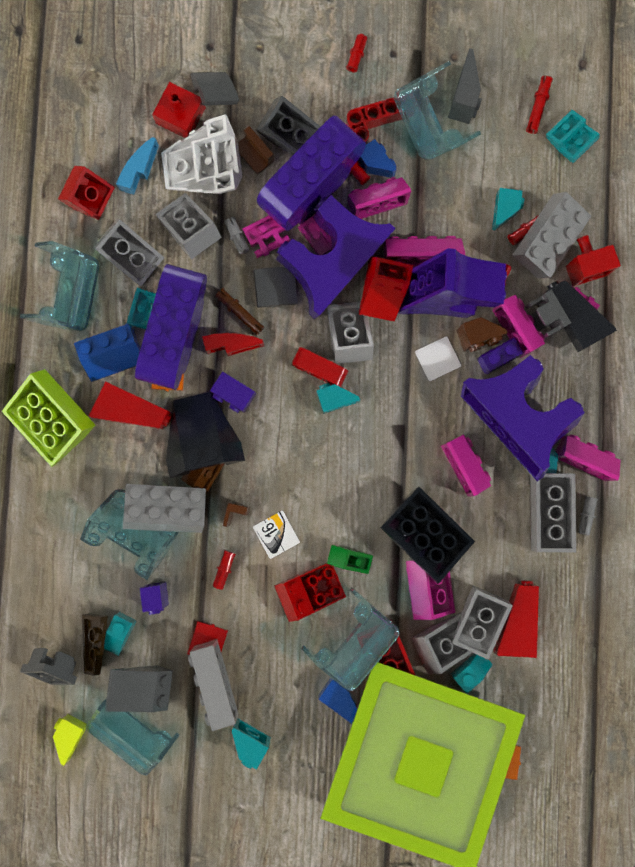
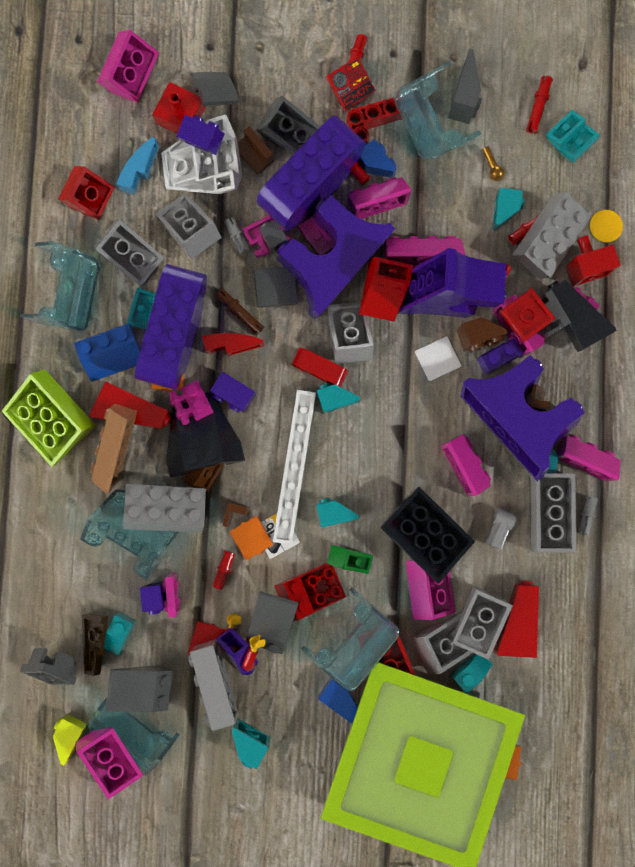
none -> dark pink slope [75,727,144,799]
none -> medium nougat slope [90,404,137,493]
none -> dark pink slope [97,29,159,102]
none -> dark pink plate [162,572,181,618]
none -> dark pink plate [169,380,214,425]
none -> dark purple brick [176,115,225,155]
none -> torso [216,613,265,675]
none -> orange piece [230,516,274,561]
none -> dark grey slope [245,591,298,654]
none -> dark grey brick [259,220,288,254]
none -> white plate [273,390,316,545]
none -> teal slope [316,498,359,528]
none -> tile [325,56,376,111]
none -> pearl gold bar [482,146,505,181]
none -> light grey piece [485,508,517,550]
none -> red tile [499,288,556,343]
none -> reddish brown panel [529,384,555,412]
none -> yellow sticker [590,210,623,242]

